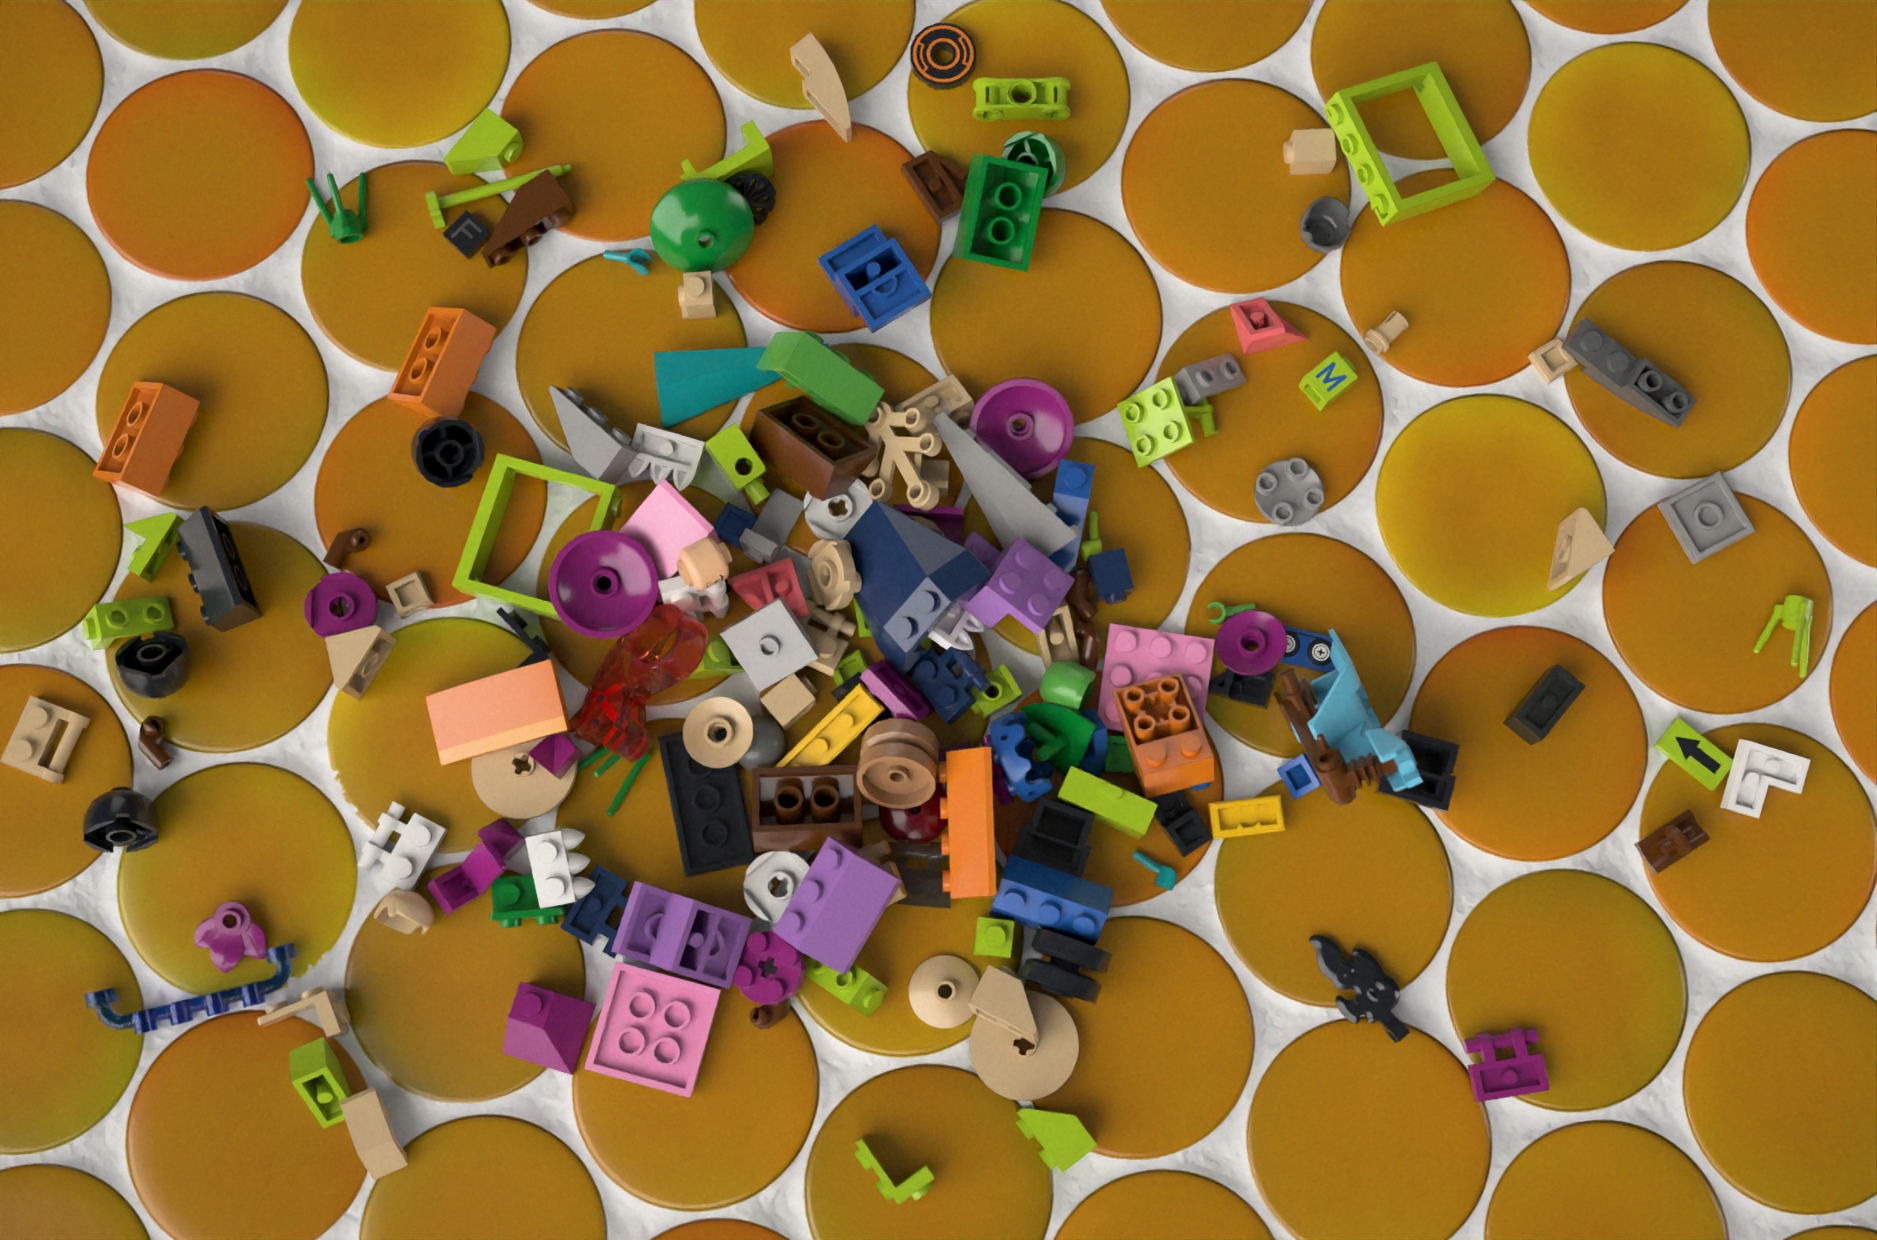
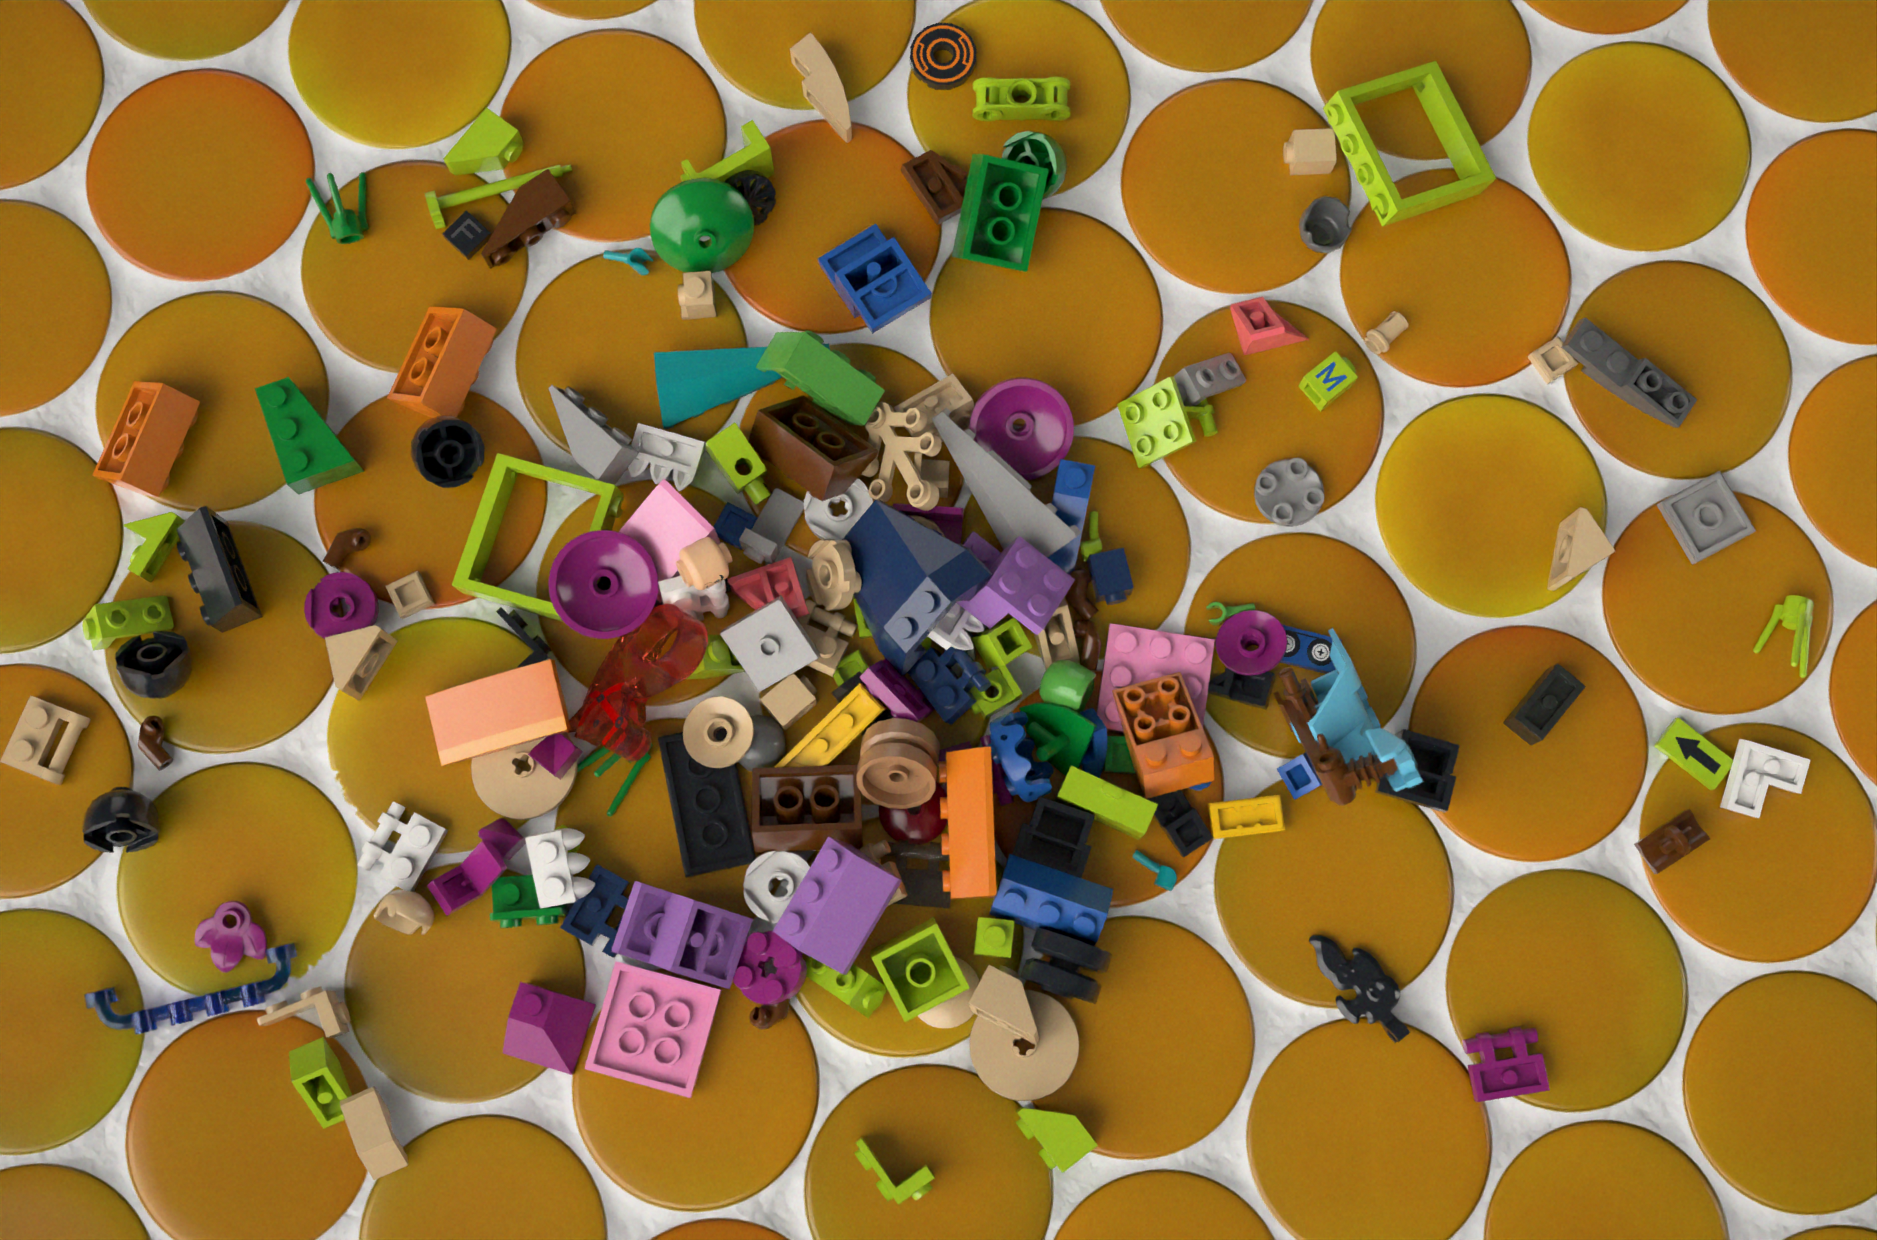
none -> green wedge [255,377,364,495]
none -> lime slope [870,917,970,1022]
none -> lime brick [971,617,1032,668]

